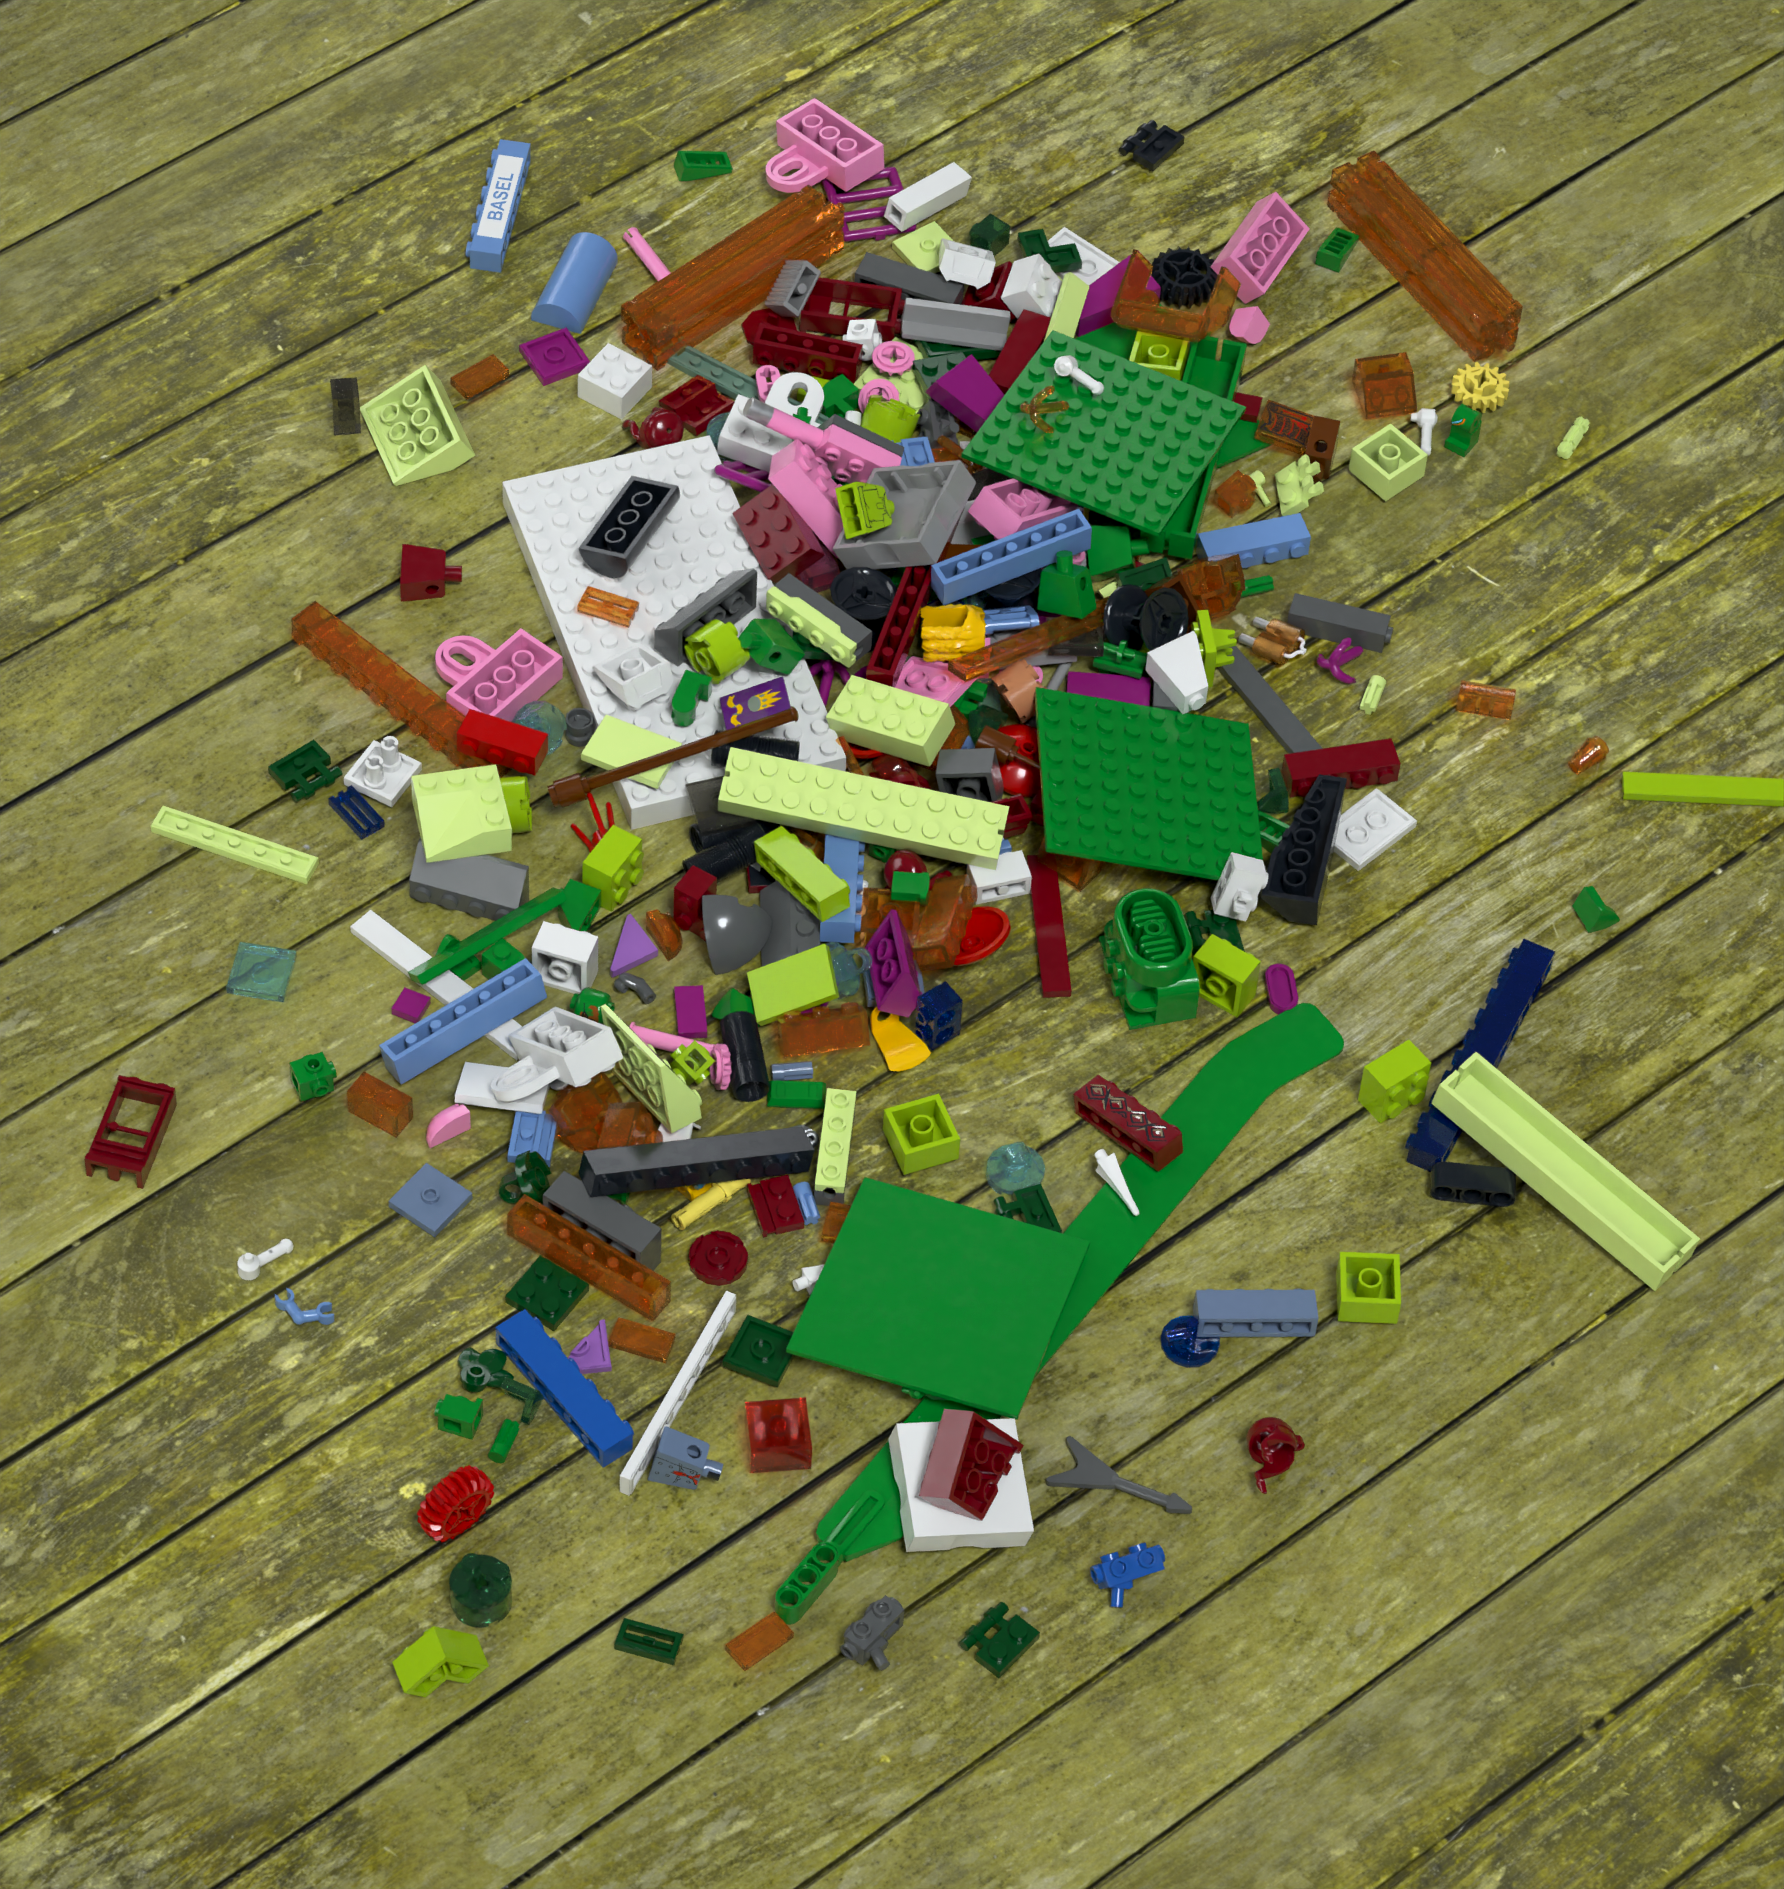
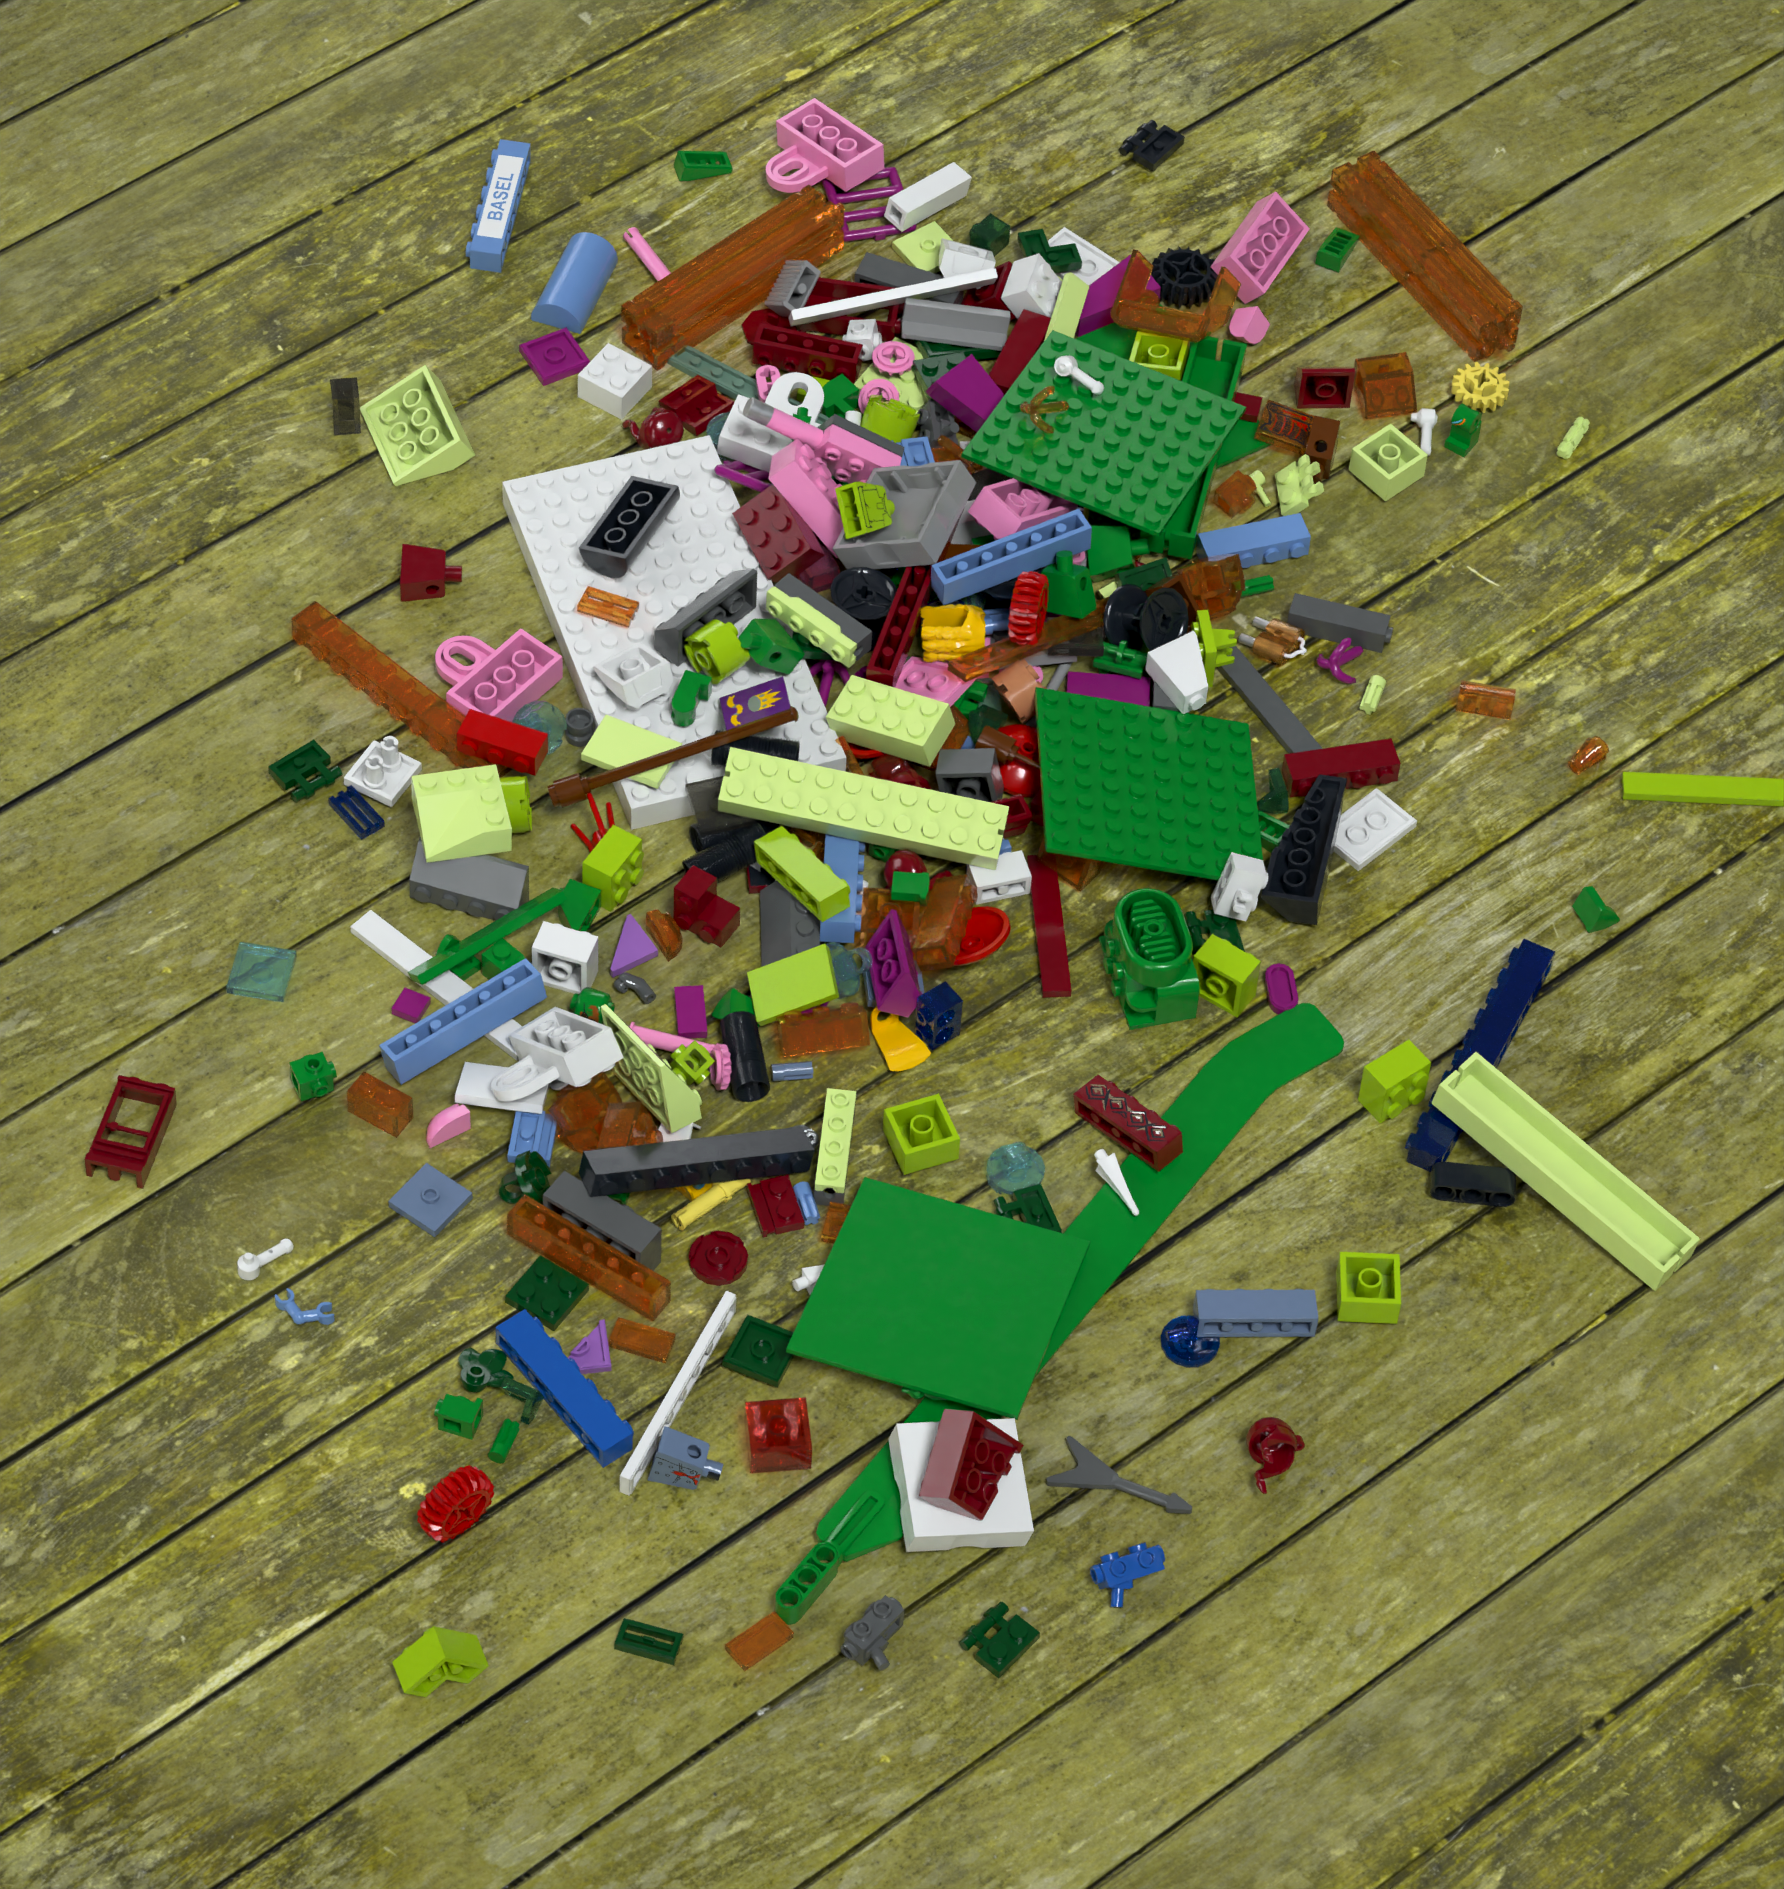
yellowish green tile [151,806,319,884] -> none
clear green brick [449,1553,512,1628] -> none
clear orange tile [450,354,509,400] -> none
dark grey brick [702,895,773,975] -> none
green tile [767,1080,826,1109] -> none
none -> white tile [788,268,998,326]
none -> red gear [1008,571,1049,646]
none -> dark red slope [1294,366,1355,409]

